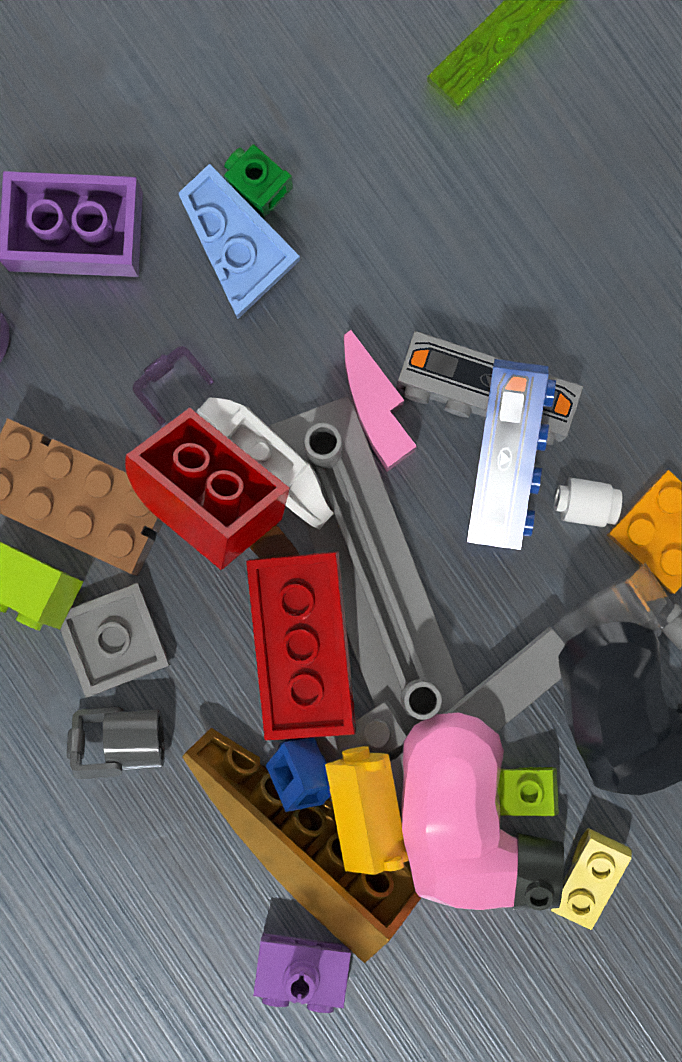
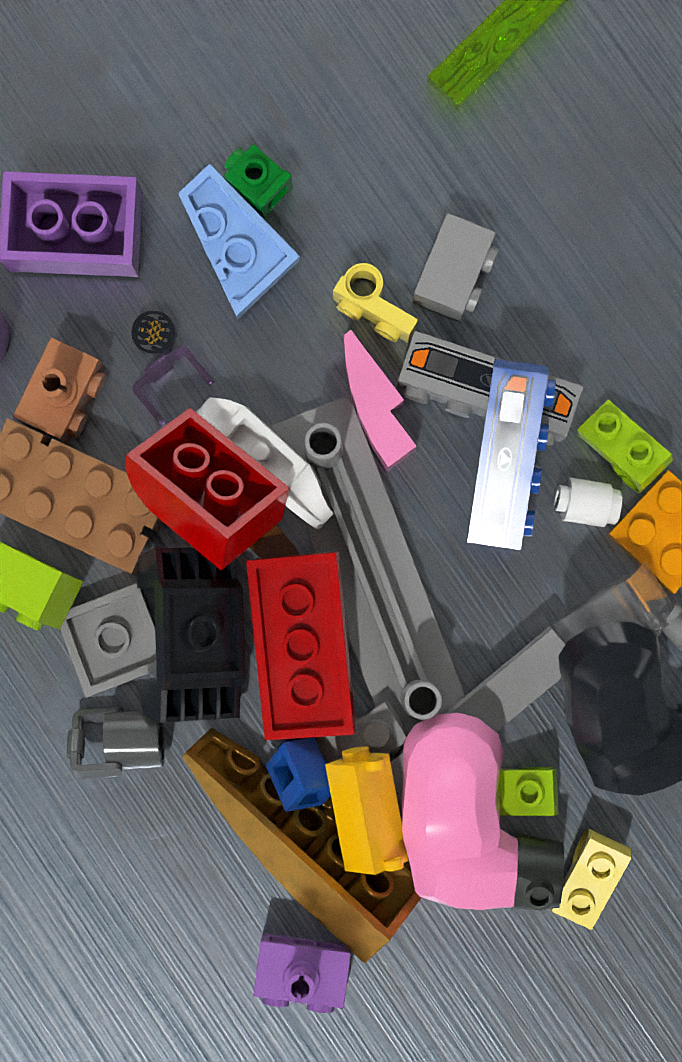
none -> nougat brick [13,337,107,445]
none -> black tile [131,311,176,356]
none -> black plate [137,547,245,723]
none -> light yellow plate [333,263,418,343]
none -> light grey brick [412,213,499,322]
none -> lime plate [577,400,673,493]

